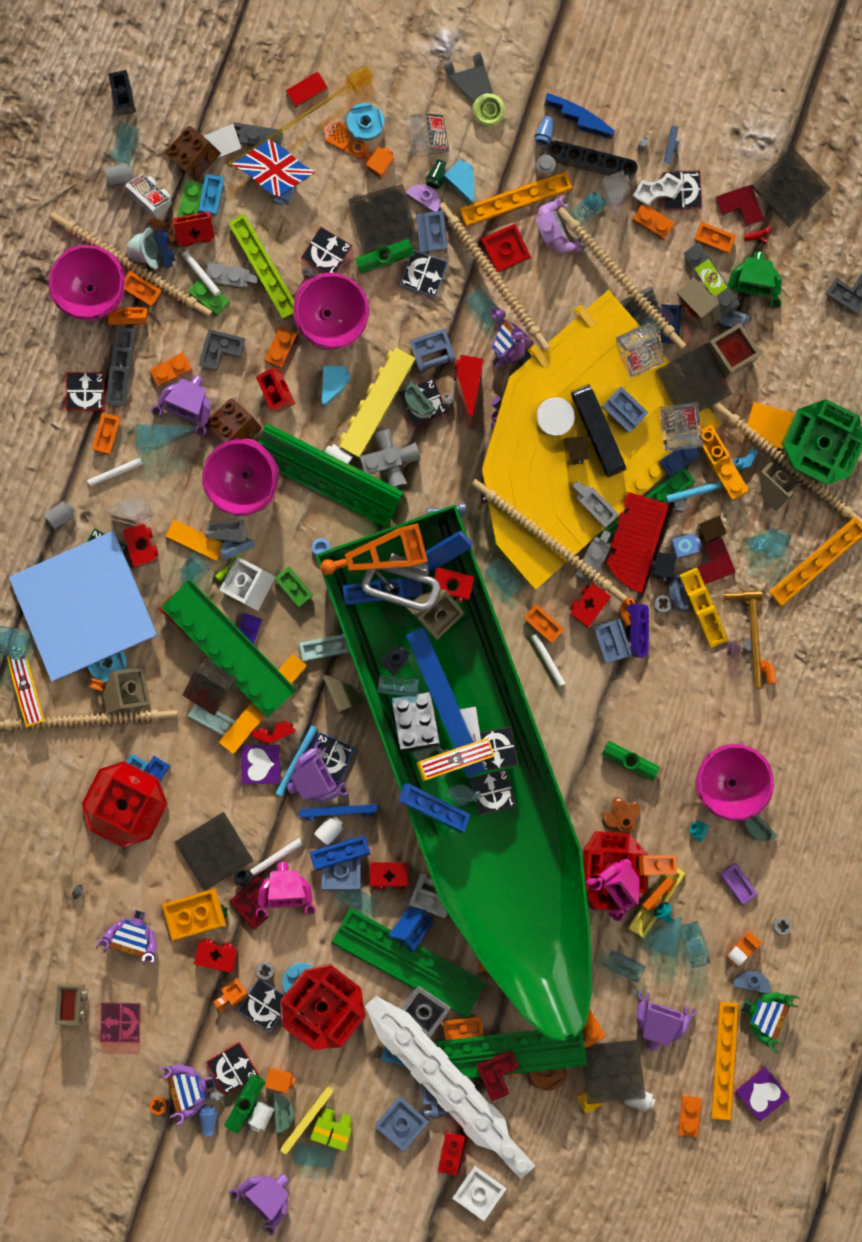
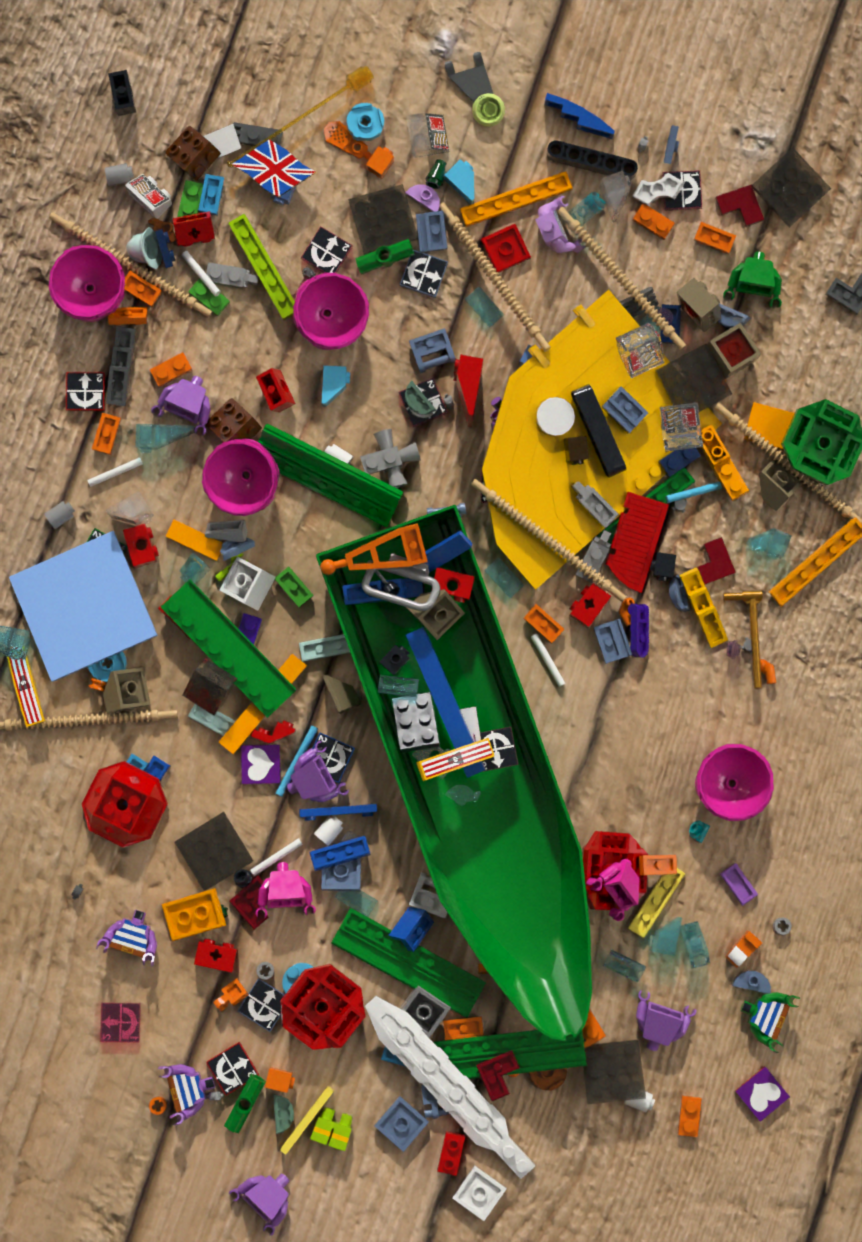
dark tan piece [55,983,88,1026] -> none
clear light blue plate [111,122,139,164] -> none
medium blue cone [198,1106,218,1136] -> none
dark grey plate [199,329,246,371] -> none
white brick [247,1100,274,1132] -> none
orange plate [264,326,298,369] -> none
red tile [286,72,328,108] -> none
clear light blue plate [294,1143,335,1169] -> none
light blue tile [311,538,331,556] -> none
light yellow brick [338,347,416,460] -> none
red brick [370,862,409,890] -> none
blue plate [398,784,470,833] -> none
tile [469,769,516,816] -> none
medium lavender torso [491,308,534,368] -> none
medium blue cone [534,116,554,146] -> none
light grey brick [536,155,555,179] -> none
yellow tile [576,1087,603,1114] -> none
green piece [601,740,660,782] -> none
dark orange plate [602,797,640,833] -> none
orange plate [641,876,674,910] -> none
light grey bush [654,595,672,613] -> none
teal plate [654,902,674,924] -> none
medium blue brick [671,533,701,559] -> none
plate [683,242,741,315] -> none
dark brown brick [695,516,727,544] -> none
light orange tile [711,1002,739,1121] -> none
dark azure arm [733,448,758,470] -> none
red bar [744,225,772,244] -> none
sand green plate [745,815,778,841] -> none

